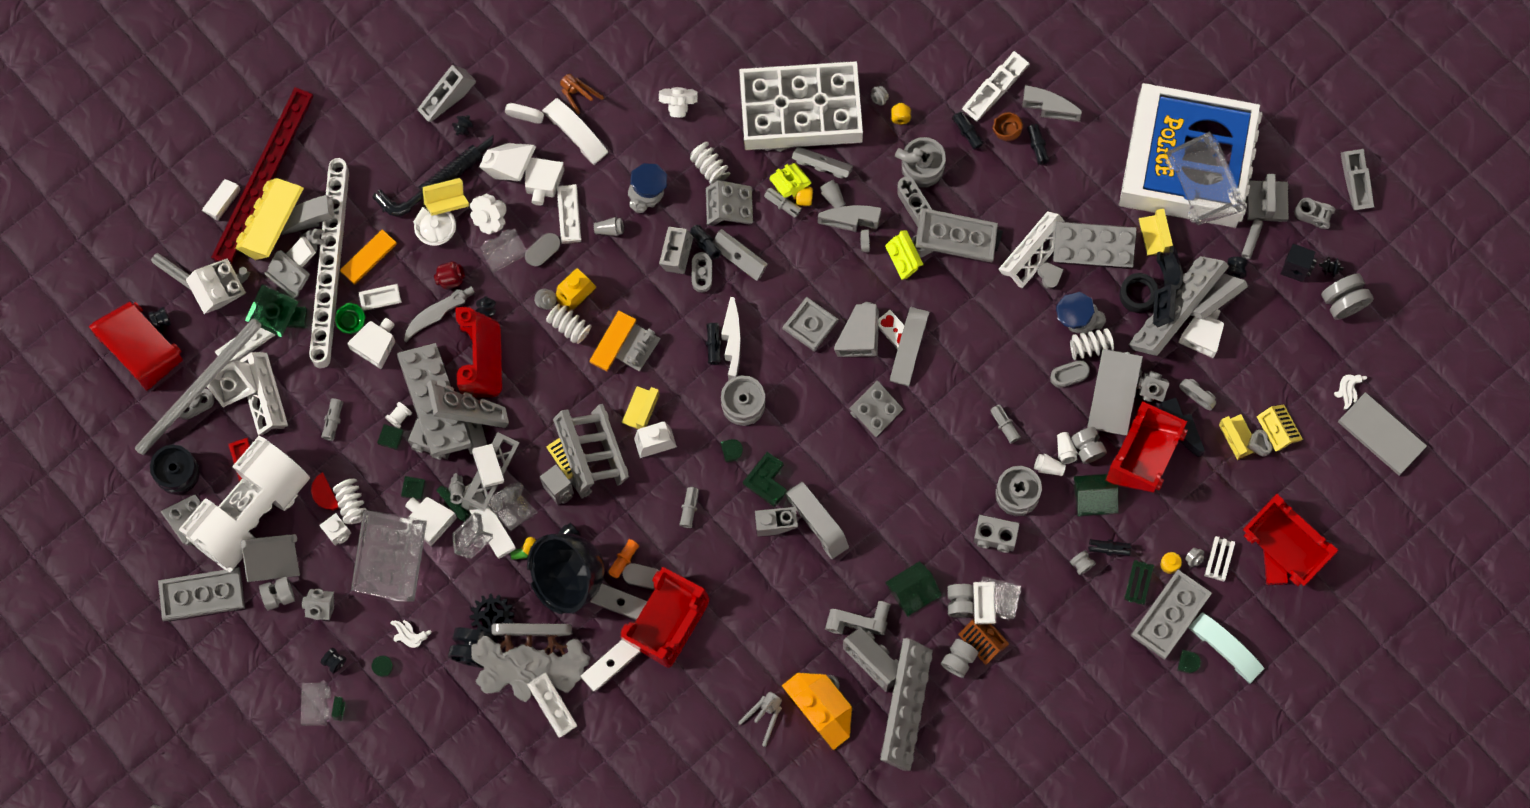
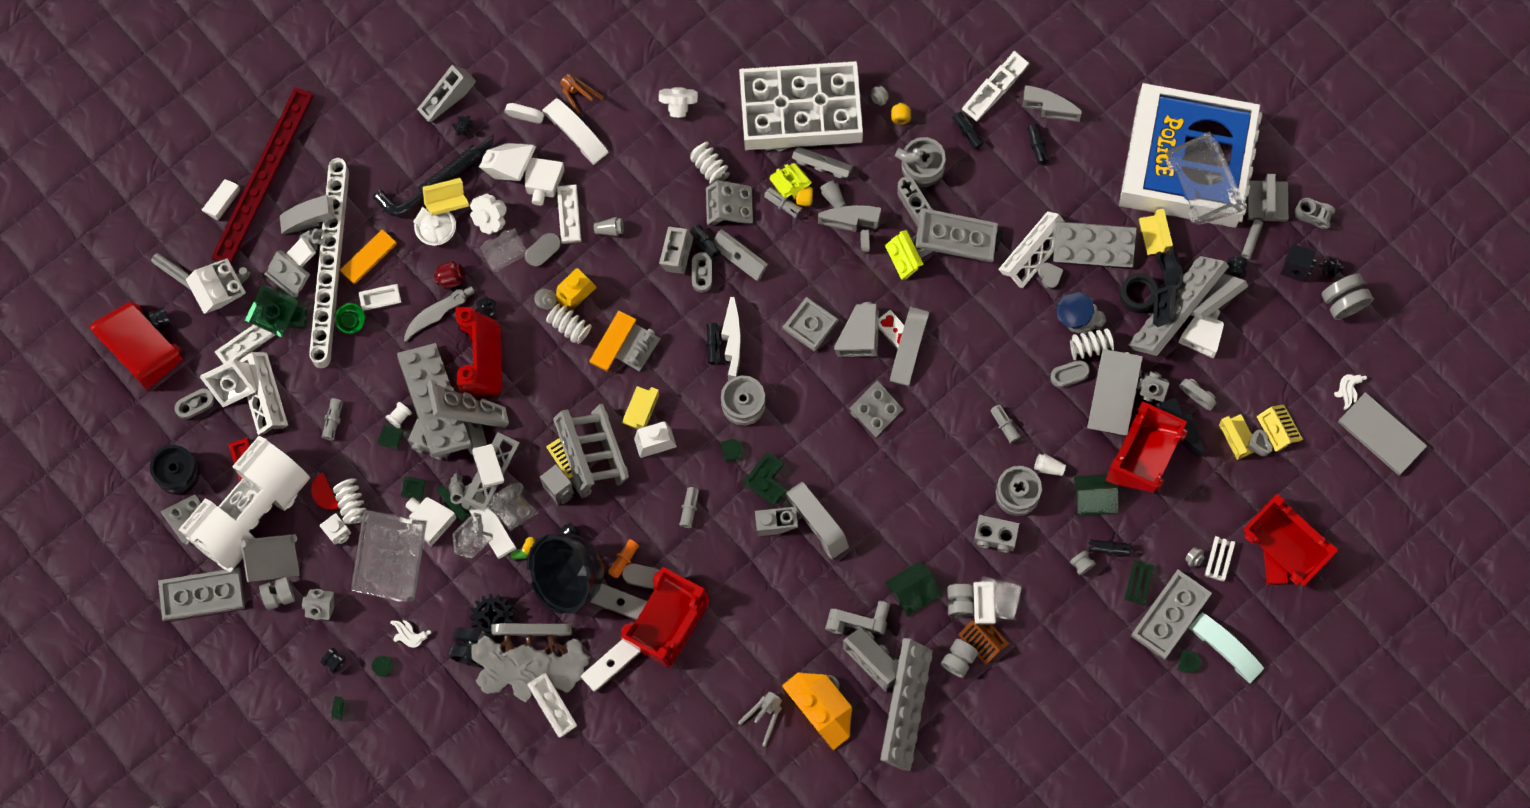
light grey axle [135,318,262,455] -> none
light yellow slope [235,178,304,260] -> none
clear bracket [301,681,331,726] -> none
white torso [347,318,395,369] -> none
dark blue piece [628,163,667,213] -> none
dark orange hair [992,112,1023,142] -> none
white cone [1057,432,1078,464] -> none
light grey wheel [1071,427,1107,464] -> none
yellow piece [1160,552,1182,574] -> none
light grey slope [1341,149,1374,210] -> none

